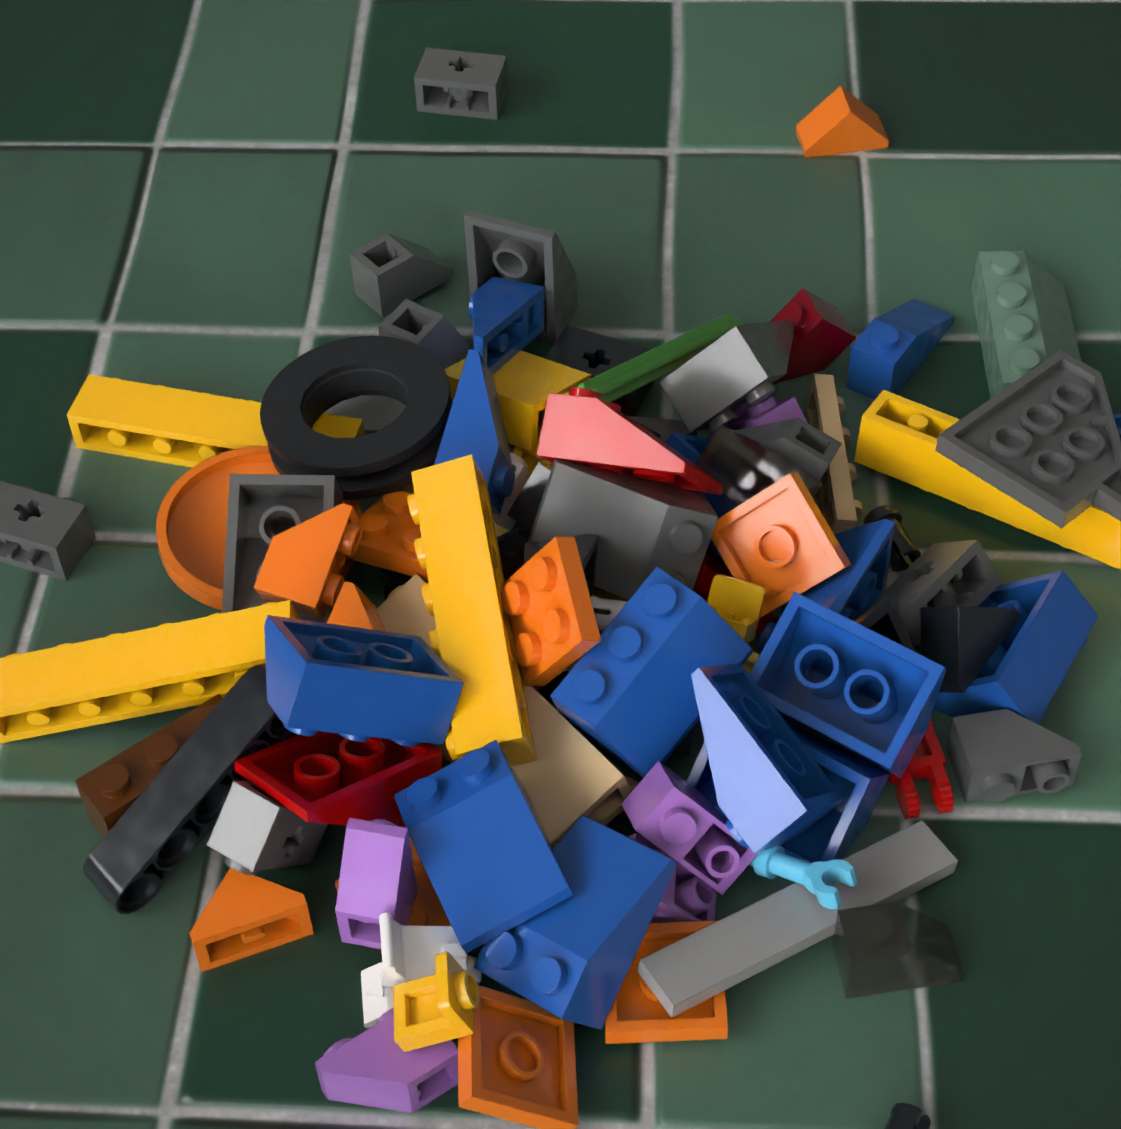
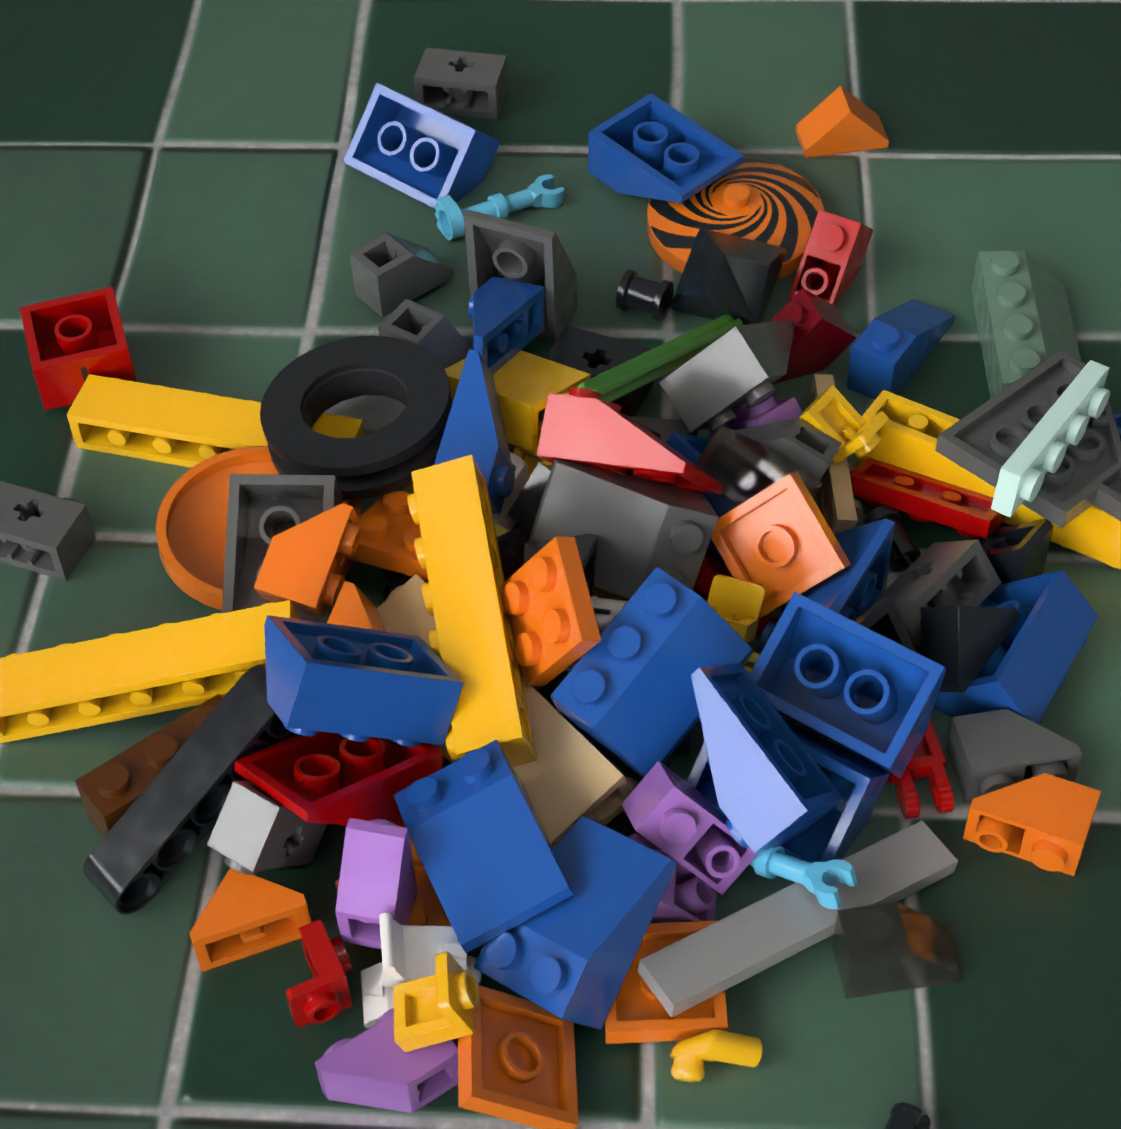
none -> red brick [19,286,137,410]
none -> red bracket [286,919,352,1027]
none -> blue slope [343,83,501,208]
none -> medium azure piece [435,174,565,240]
none -> blue slope [588,93,744,203]
none -> black bush [616,269,674,321]
none -> dish [647,157,824,280]
none -> yellow arm [670,1029,762,1083]
none -> black slope [671,228,787,325]
none -> red slope [788,210,873,307]
none -> yellow bracket [798,385,889,465]
none -> red plate [850,457,1006,539]
none -> orange slope [963,773,1101,876]
none -> black slope [969,519,1054,584]
none -> light aqua plate [991,360,1110,517]

